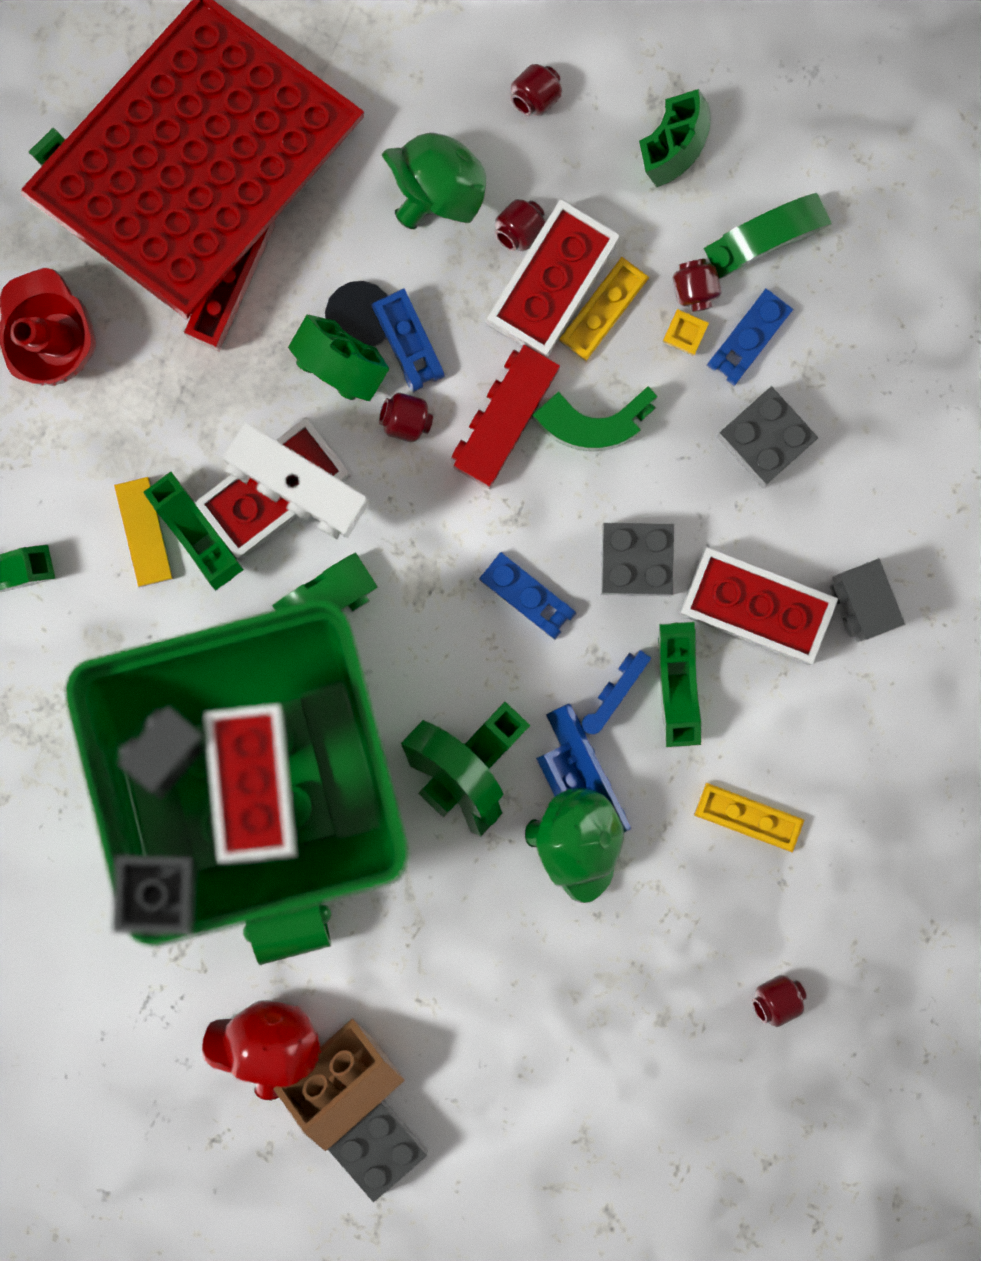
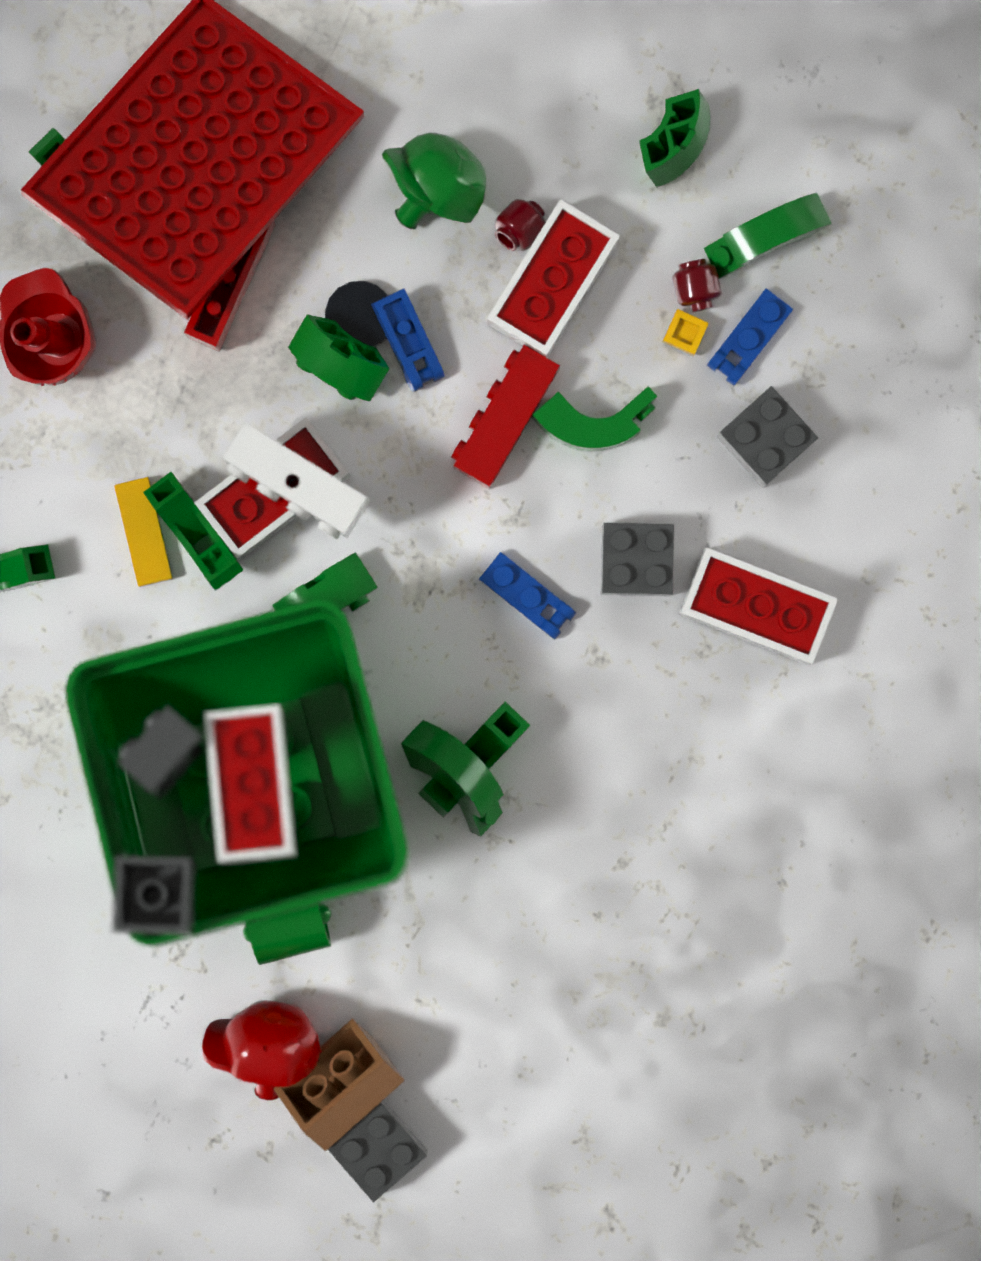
dark red head [379,393,433,442] -> none
dark red head [510,64,562,116] -> none
green piece [525,788,624,903] -> none
blue bracket [536,703,631,833] -> none
yellow tile [559,257,649,361] -> none
blue plate [581,650,651,734] -> none
green arch [658,622,701,747] -> none
yellow tile [694,783,805,853] -> none
dark red head [752,975,807,1027] -> none
dark grey brick [830,558,905,642] -> none

